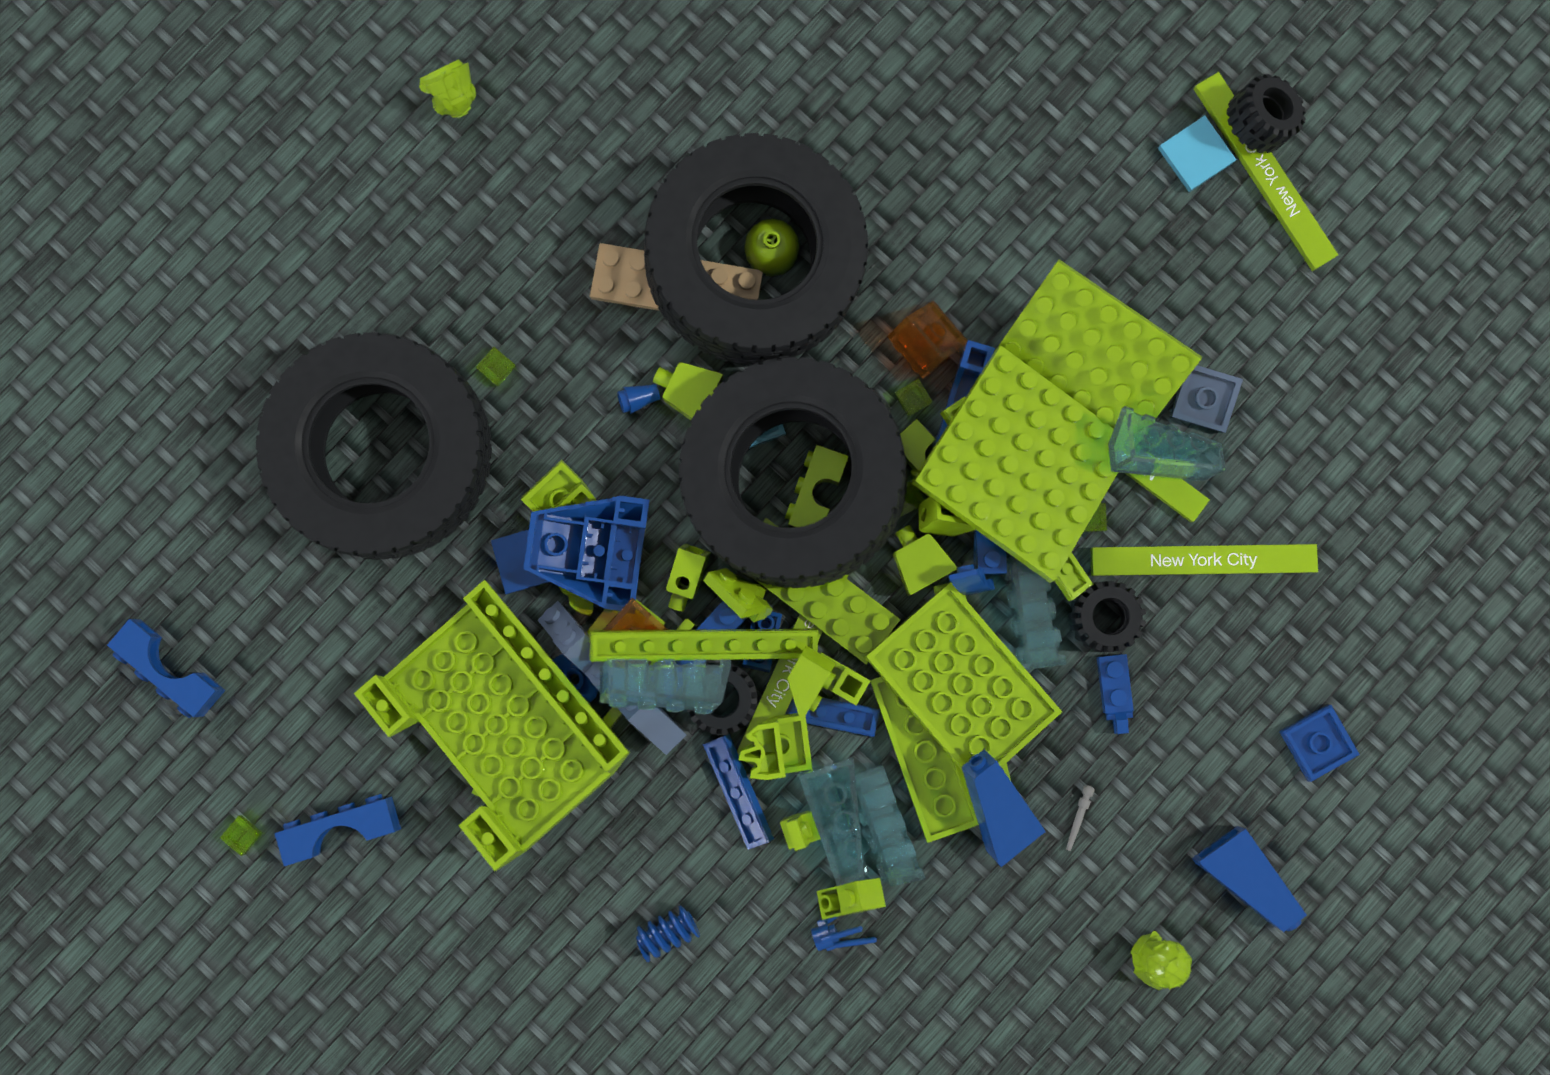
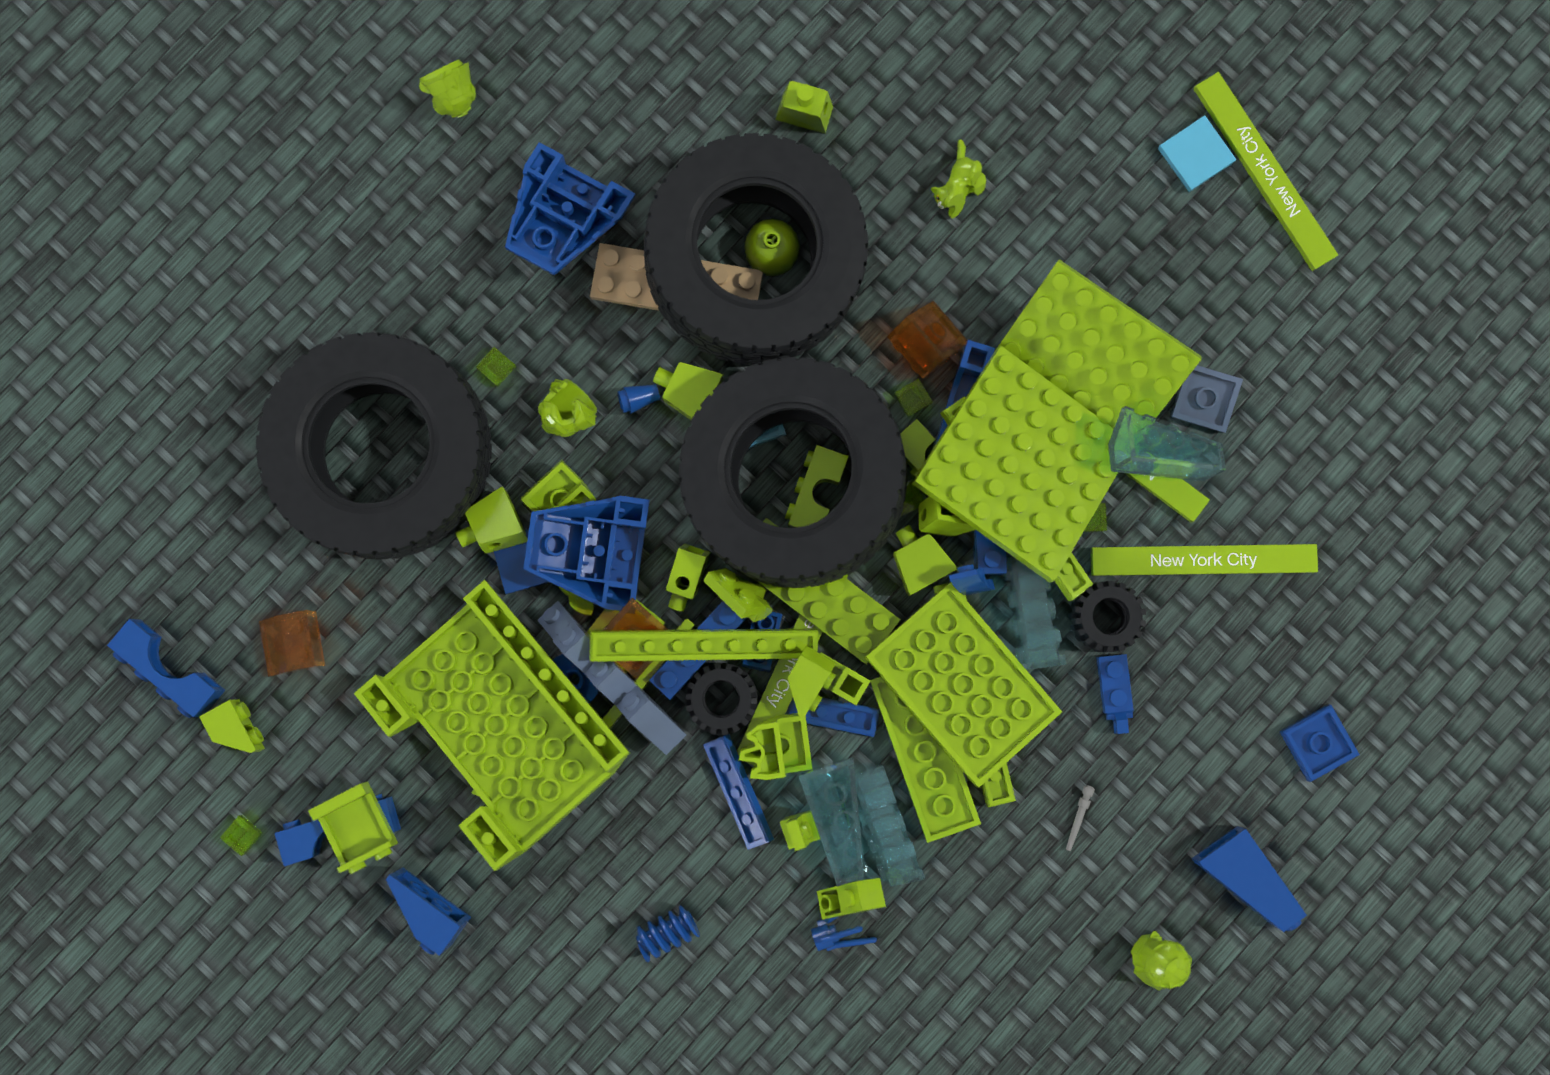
clear light blue wedge [600,659,731,714] -> none
blue slope [962,749,1046,867] -> none
black tyre [1227,74,1306,153] -> none
none -> lime slope [199,699,265,753]
none -> clear orange slope [259,610,325,677]
none -> lime panel [308,781,398,874]
none -> blue slope [386,867,471,956]
none -> lime torso [455,486,528,553]
none -> blue wedge [505,142,636,275]
none -> lime helmet [538,379,597,437]
none -> lime torso [776,81,833,134]
none -> lime animal [931,139,986,218]

